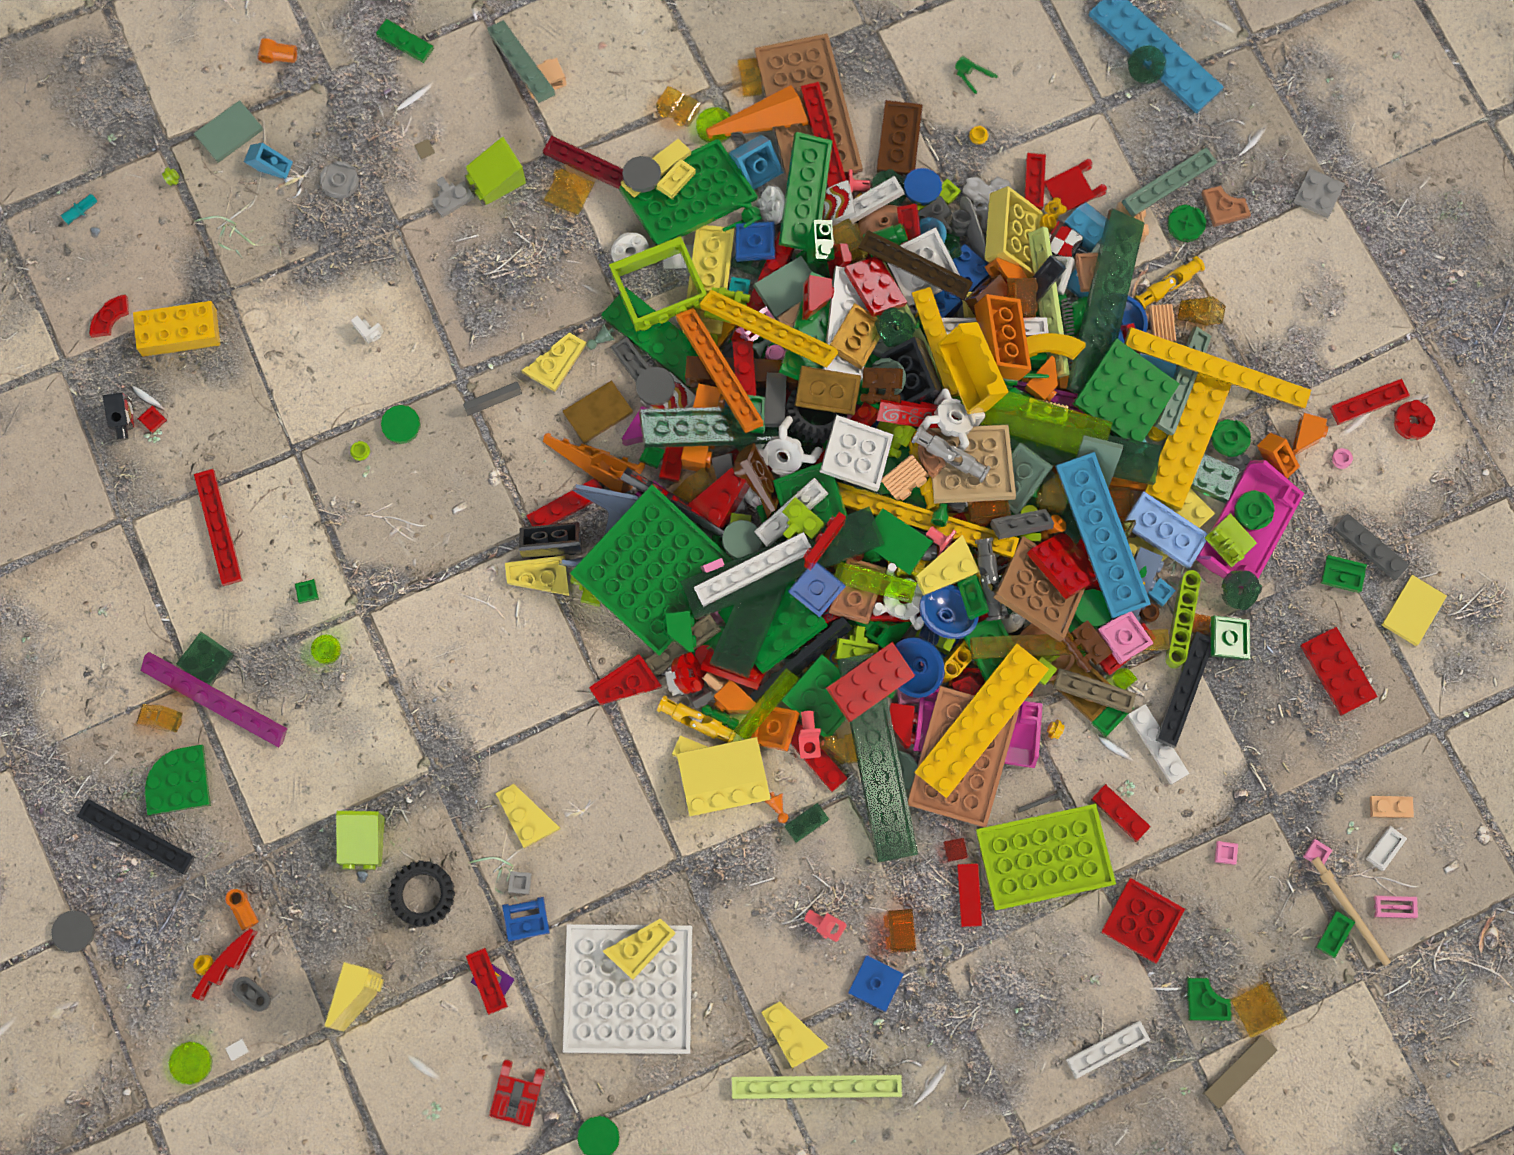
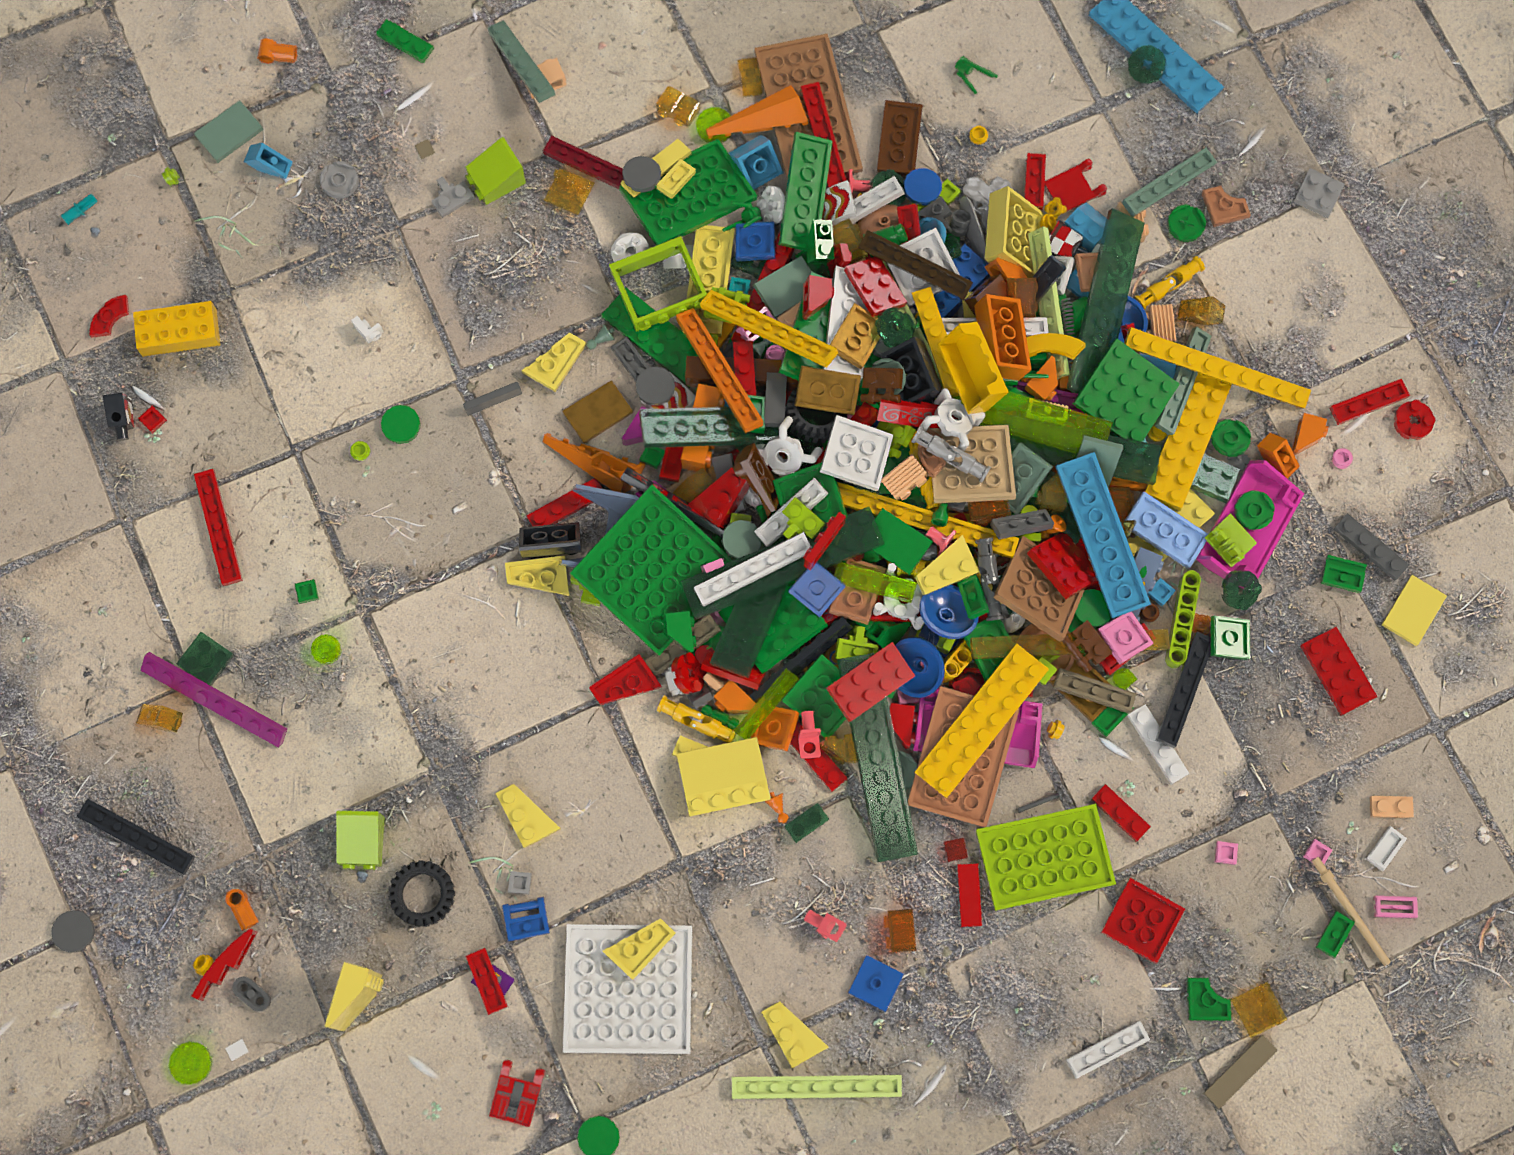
green plate [145,744,211,816] -> none

